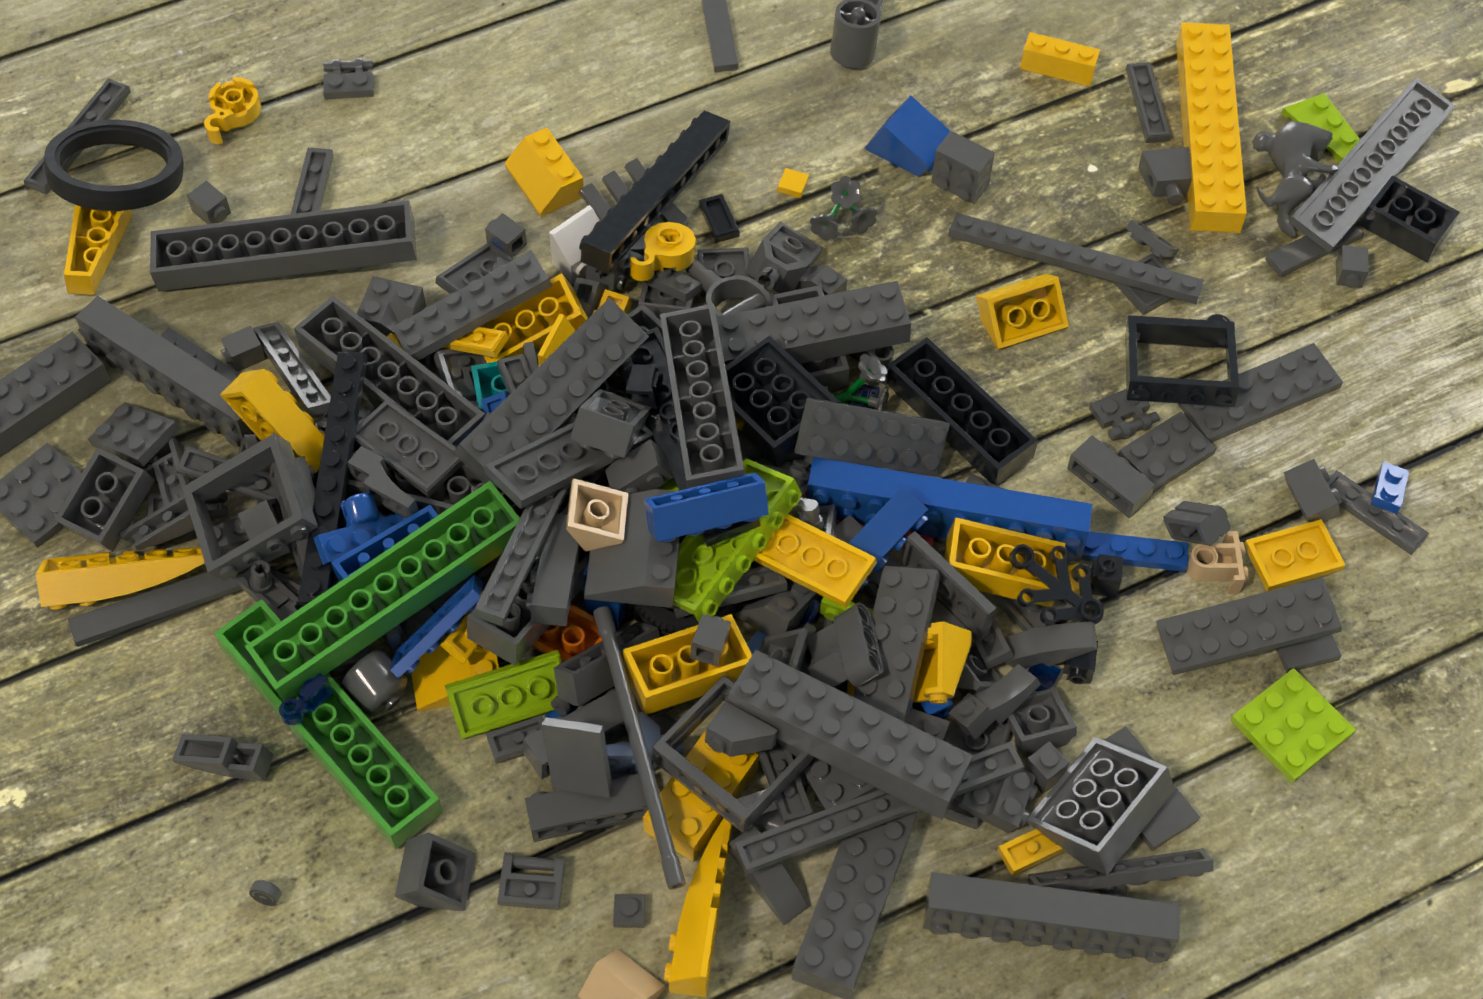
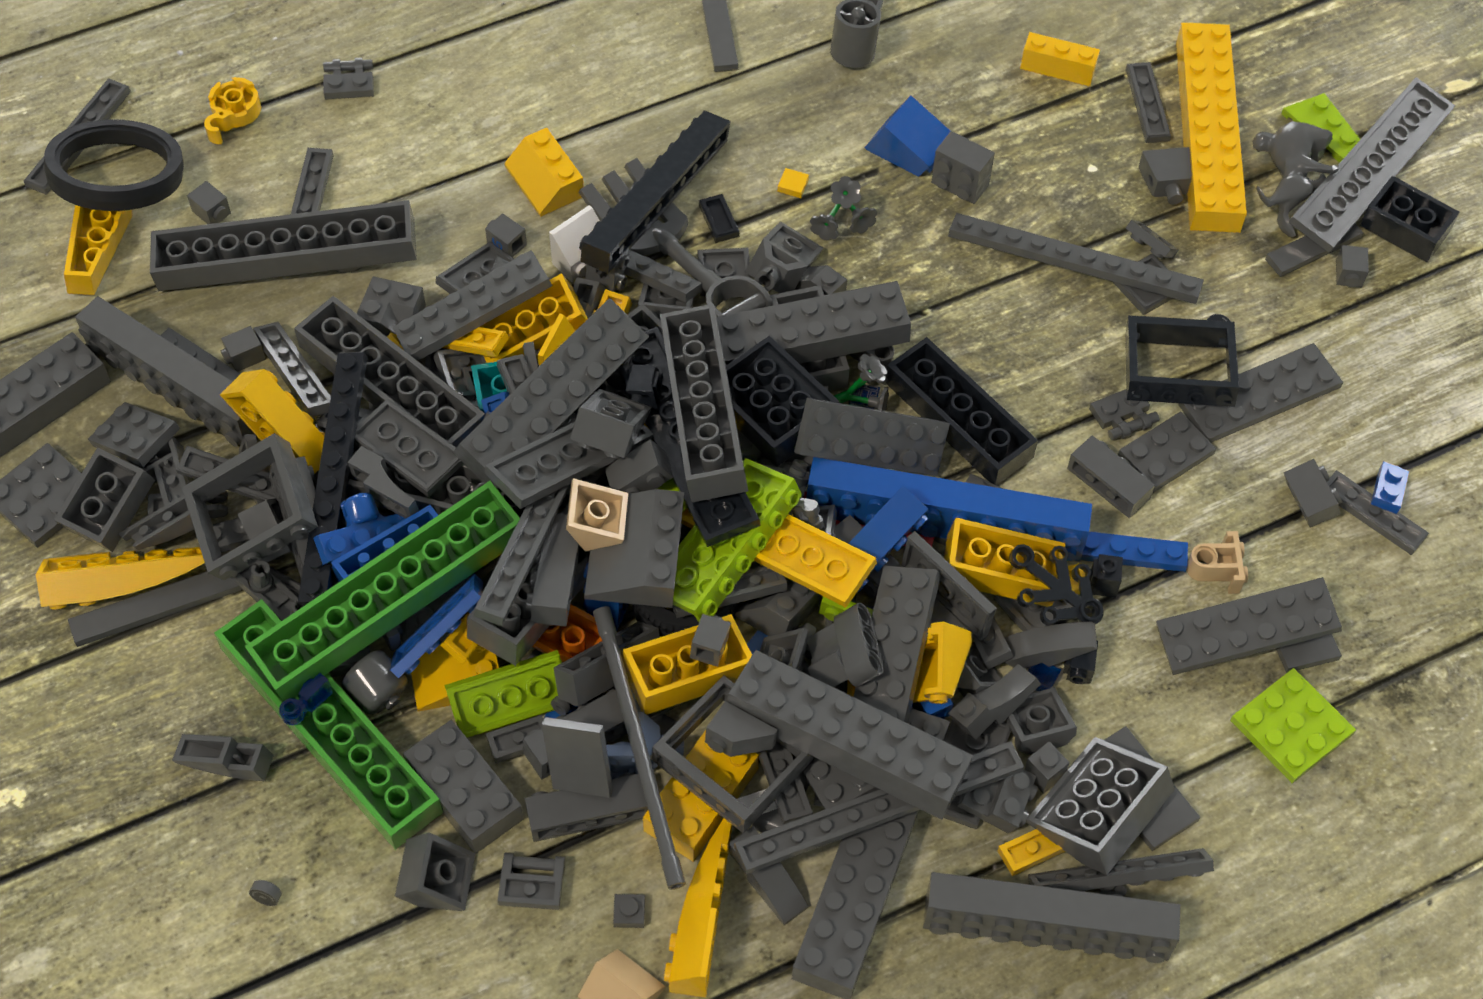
yellow piece [630,222,696,281] -> none
blue brick [644,472,769,542] -> none
tile [800,596,823,625] -> none
yellow slope [976,274,1069,349] -> none
dark grey brick [1163,501,1231,546] -> none
yellow plate [1244,519,1346,592] -> none
none -> dark grey brick [403,719,524,853]

